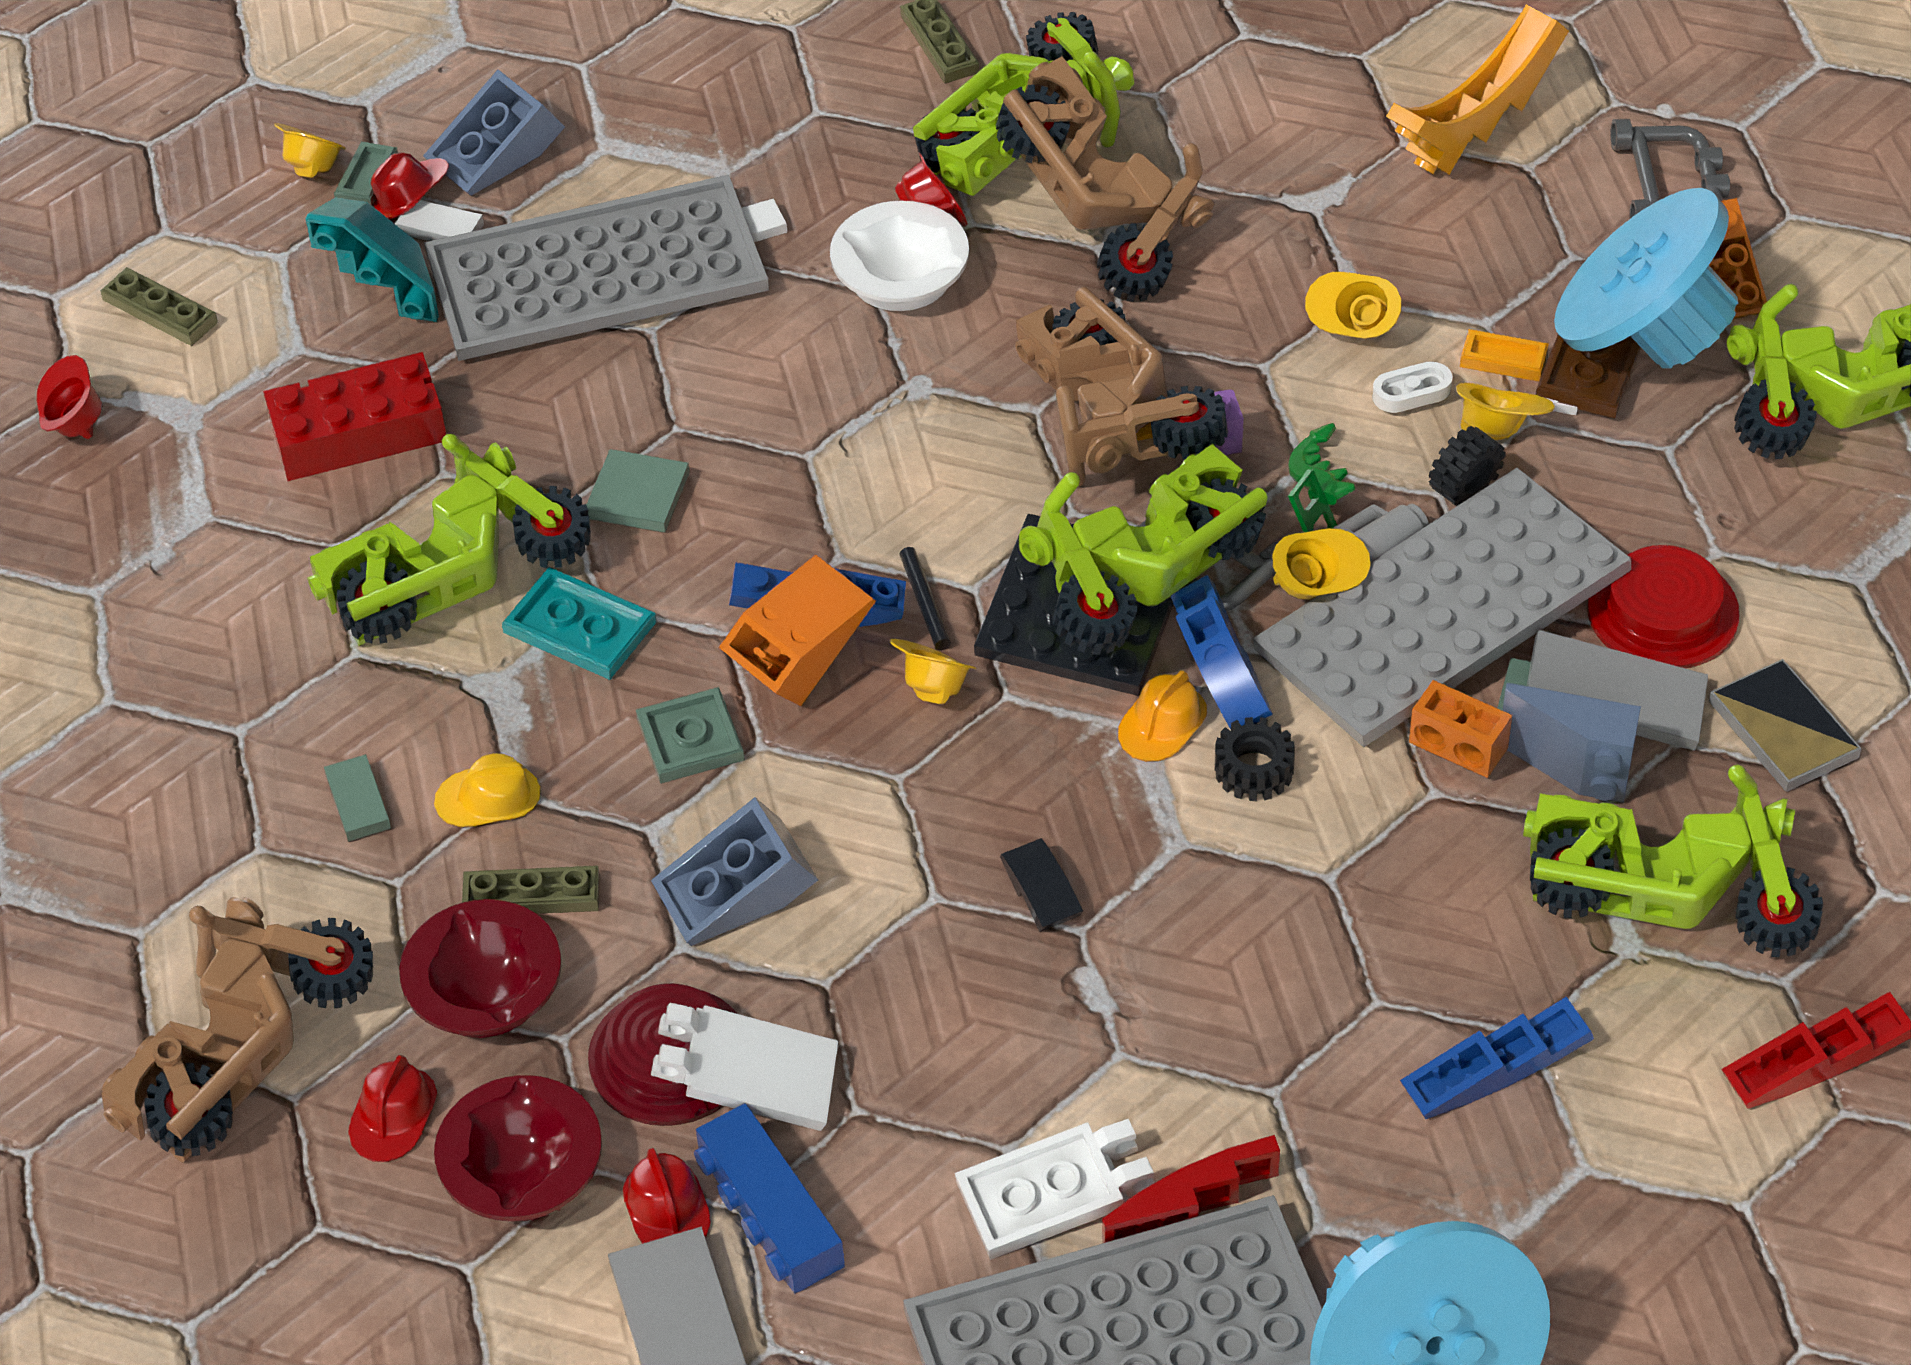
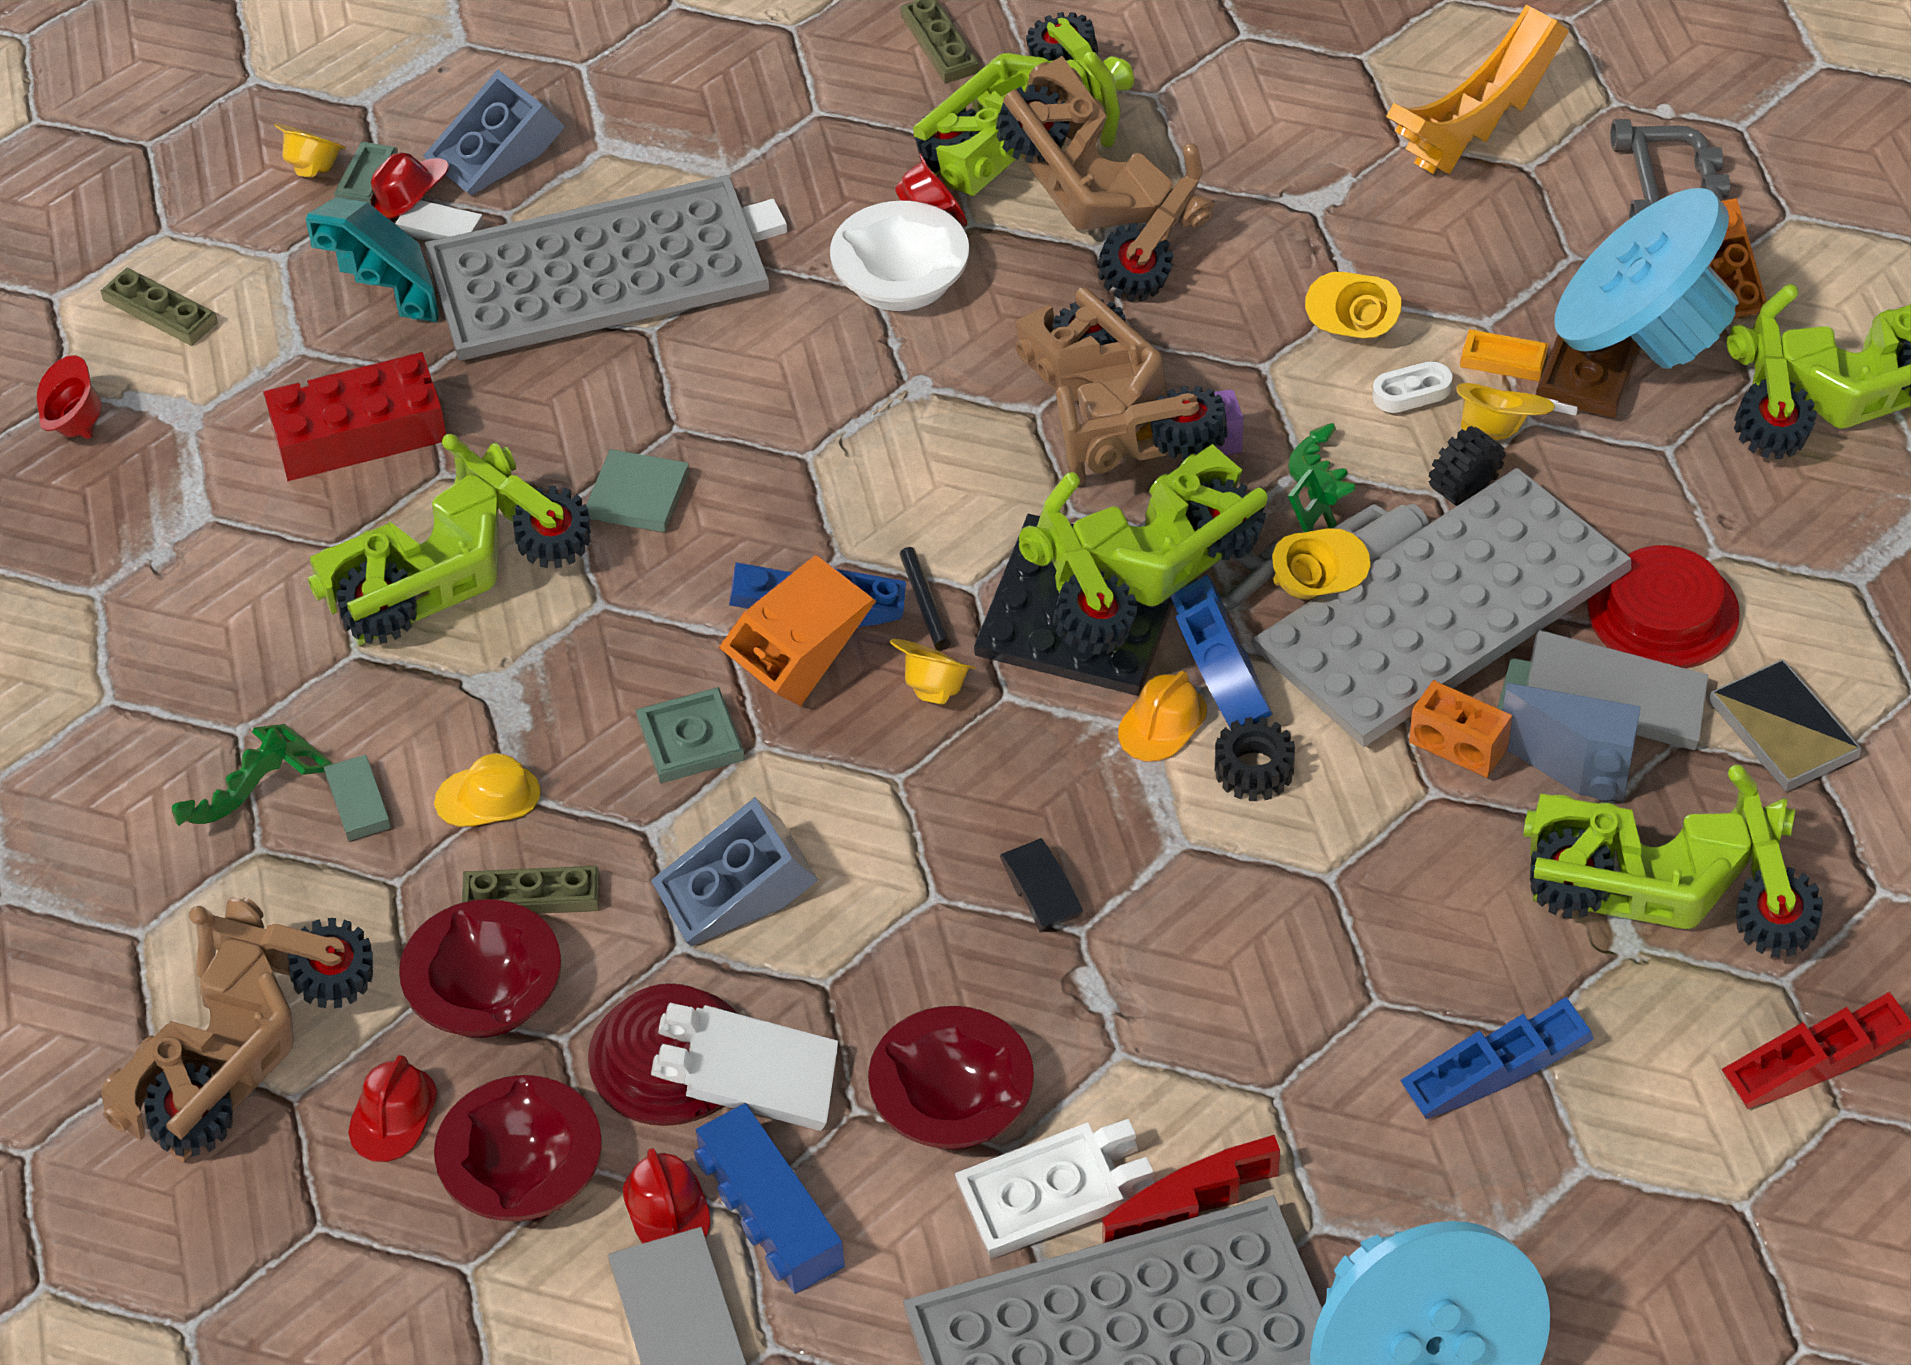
teal tile [502,567,657,680] -> none
none -> green piece [172,724,333,826]
none -> dark red piece [868,1006,1034,1150]

